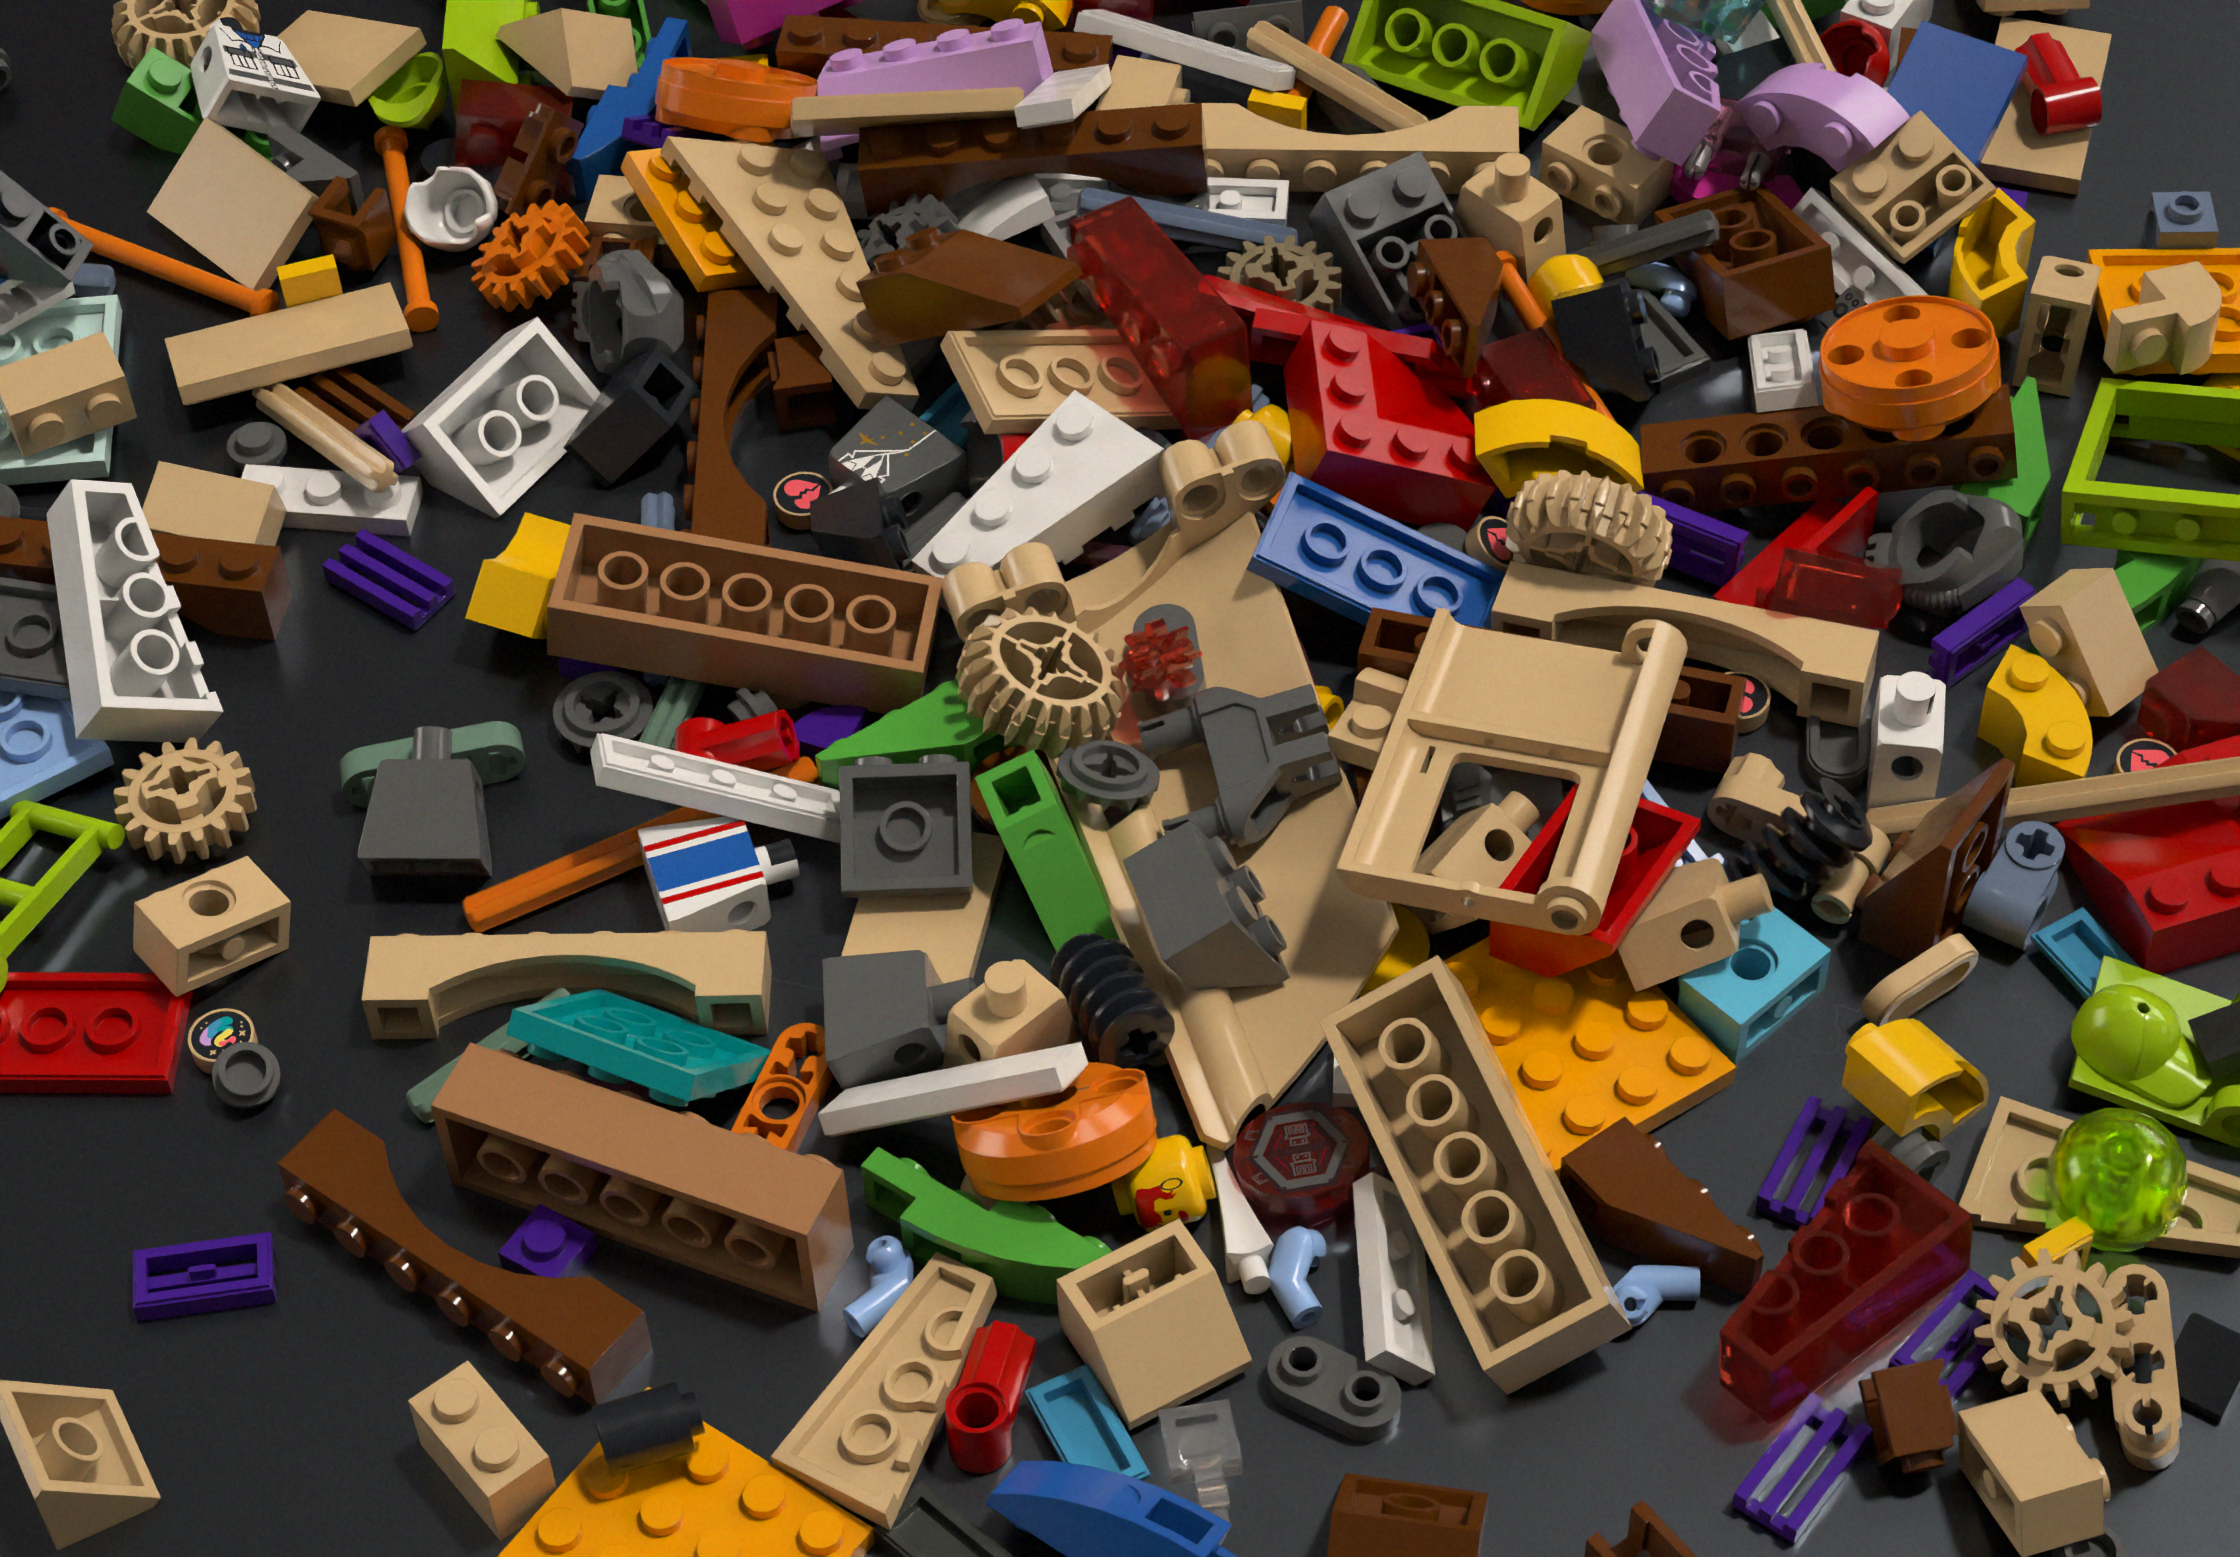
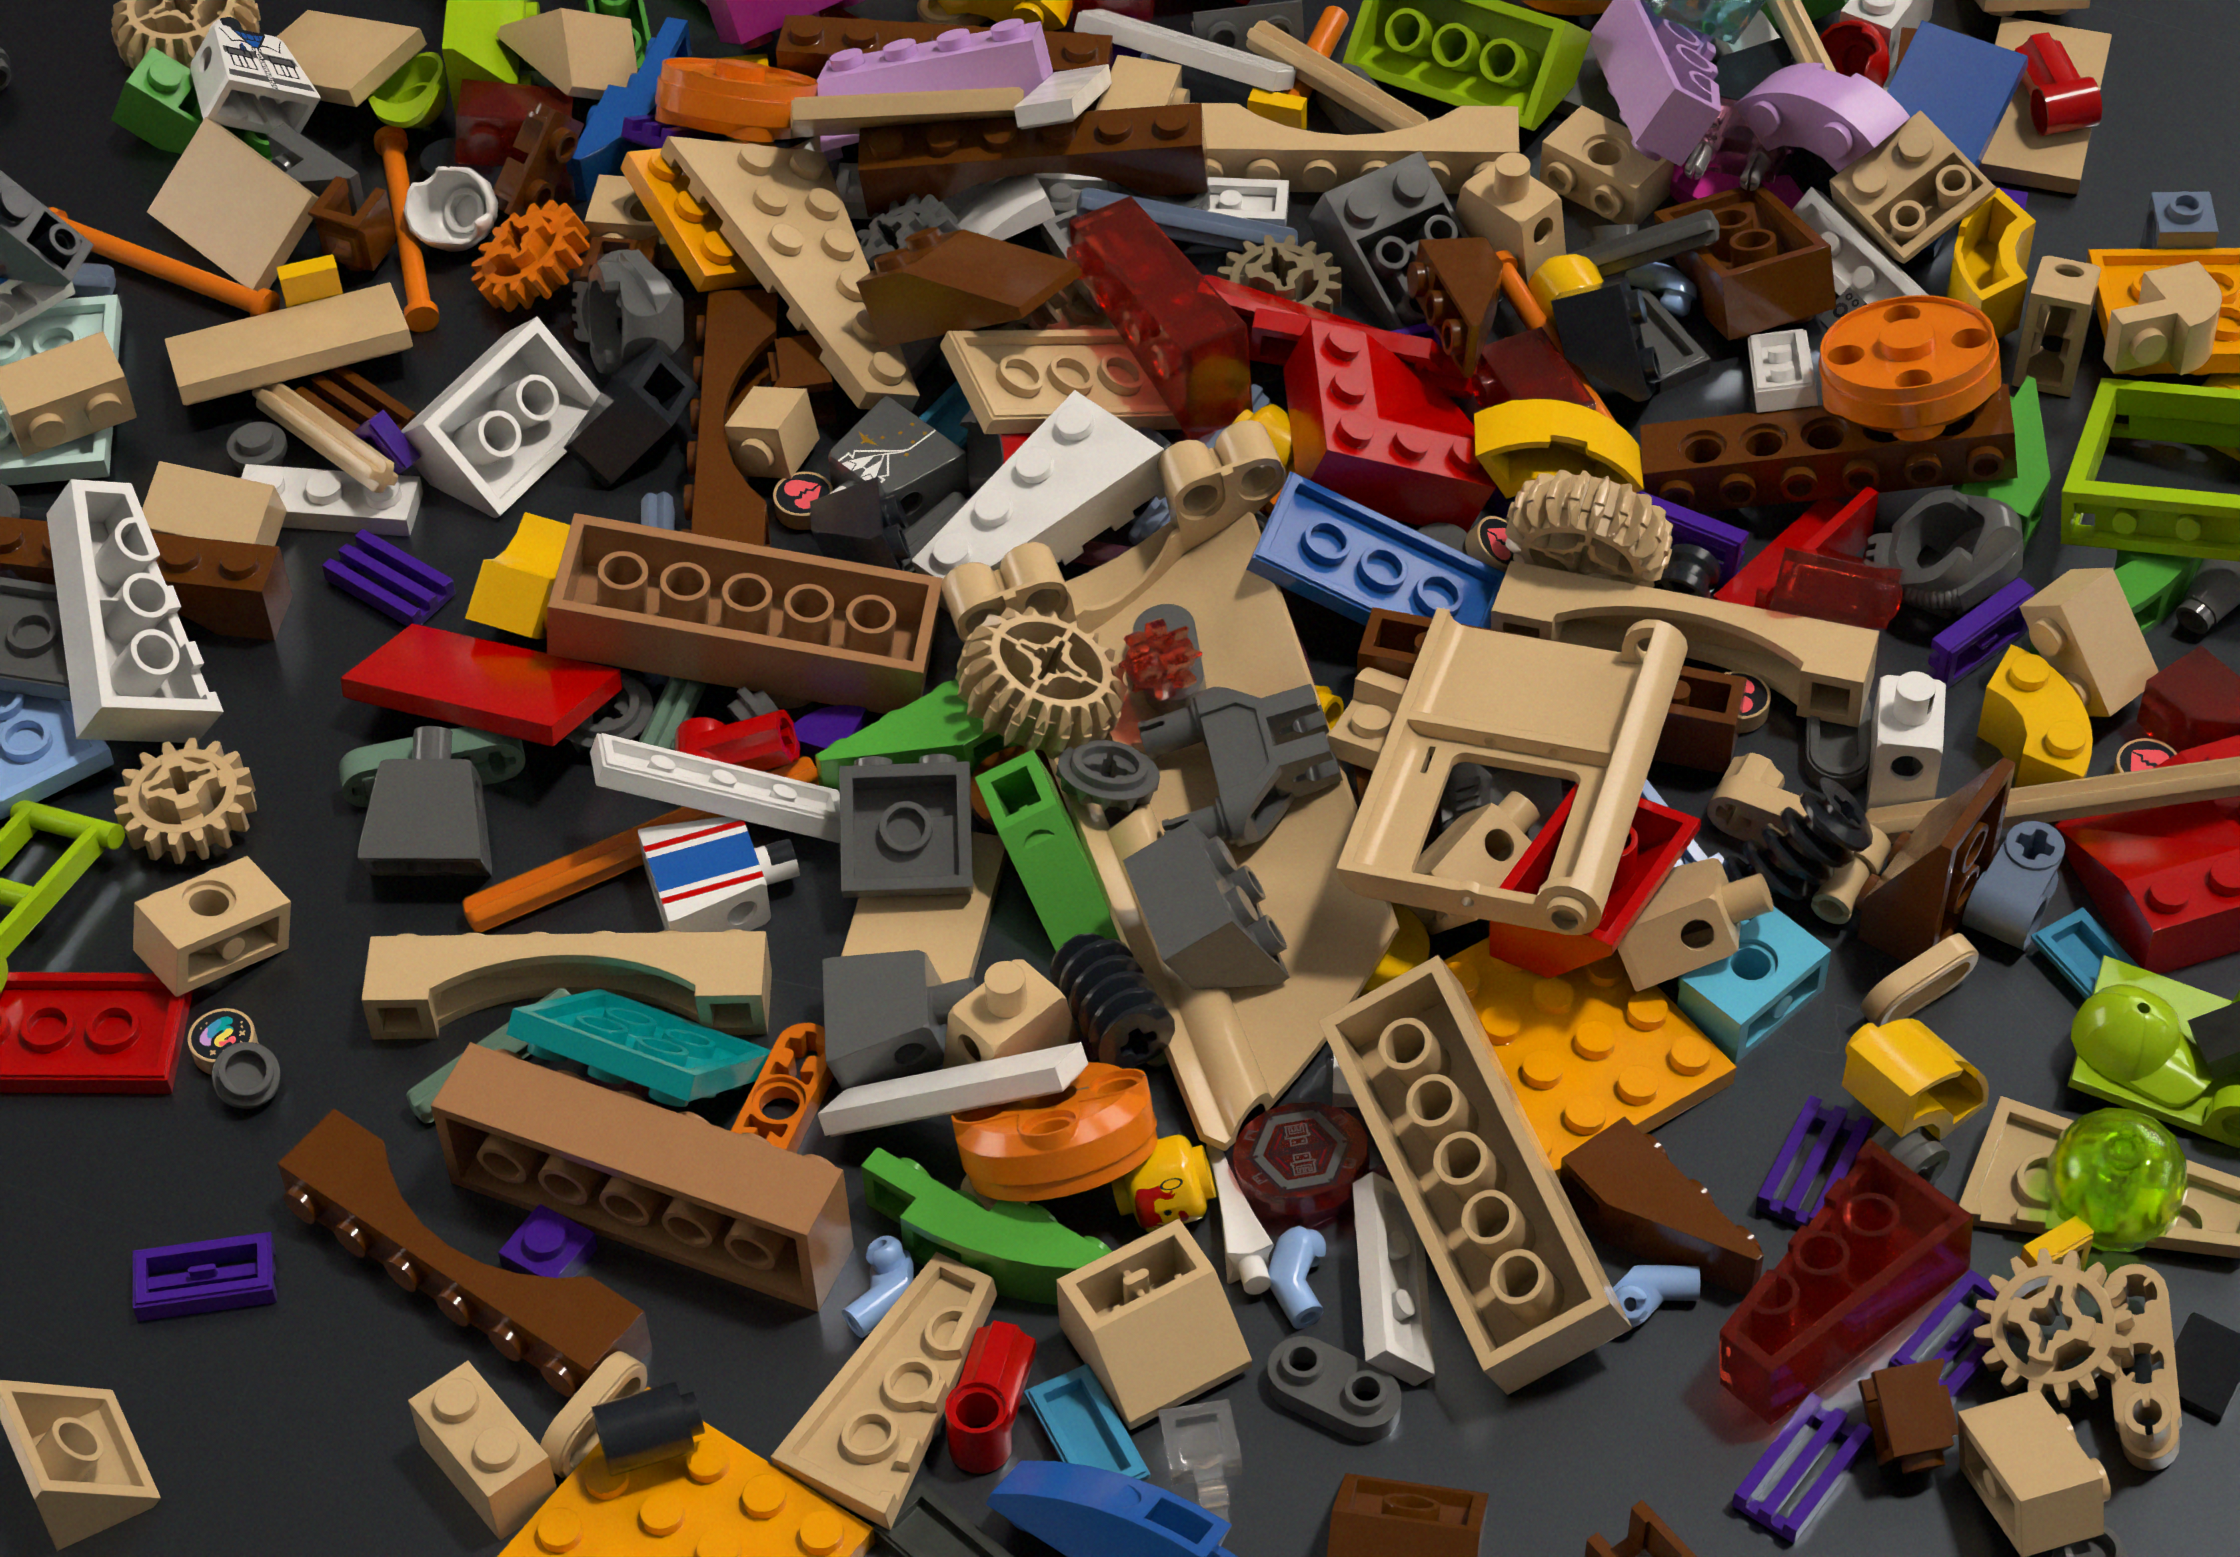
none -> red tile [340,623,622,747]
none -> tan tile [540,1351,647,1479]
none -> tan brick [724,386,820,479]
none -> black wheel [1653,544,1721,599]

